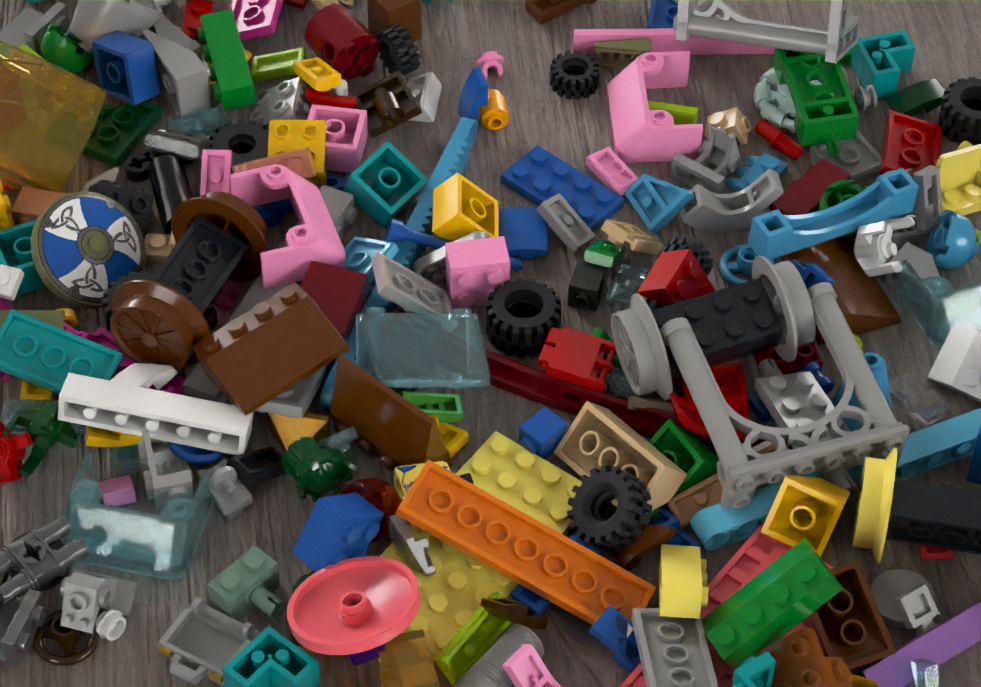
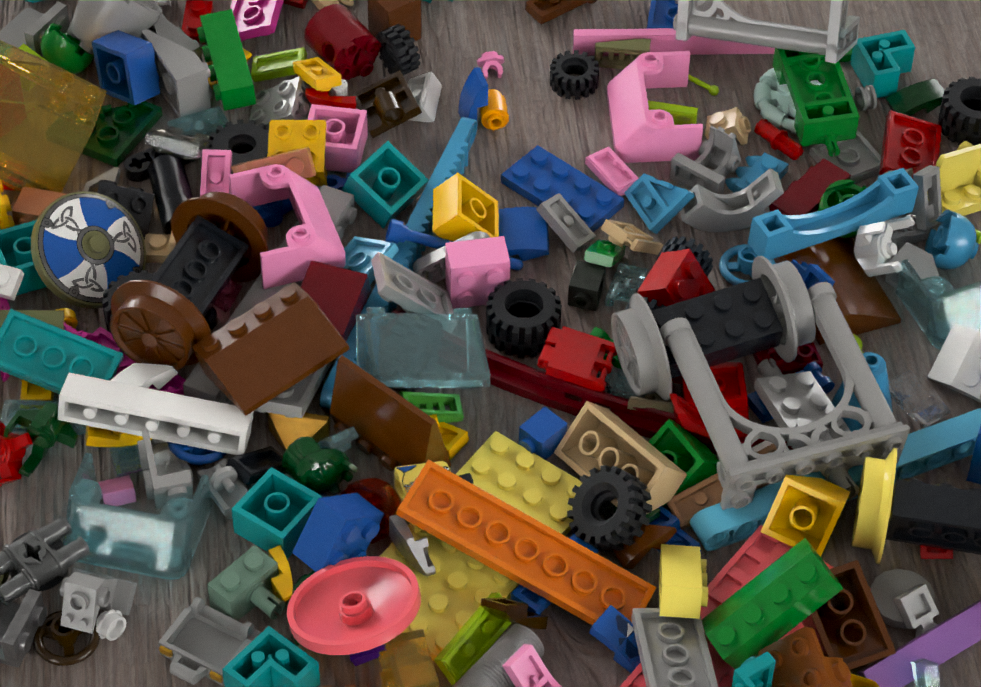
none -> teal brick [231,467,322,559]
none -> yellow slope [268,545,293,601]
none -> lime hinge [688,74,719,96]

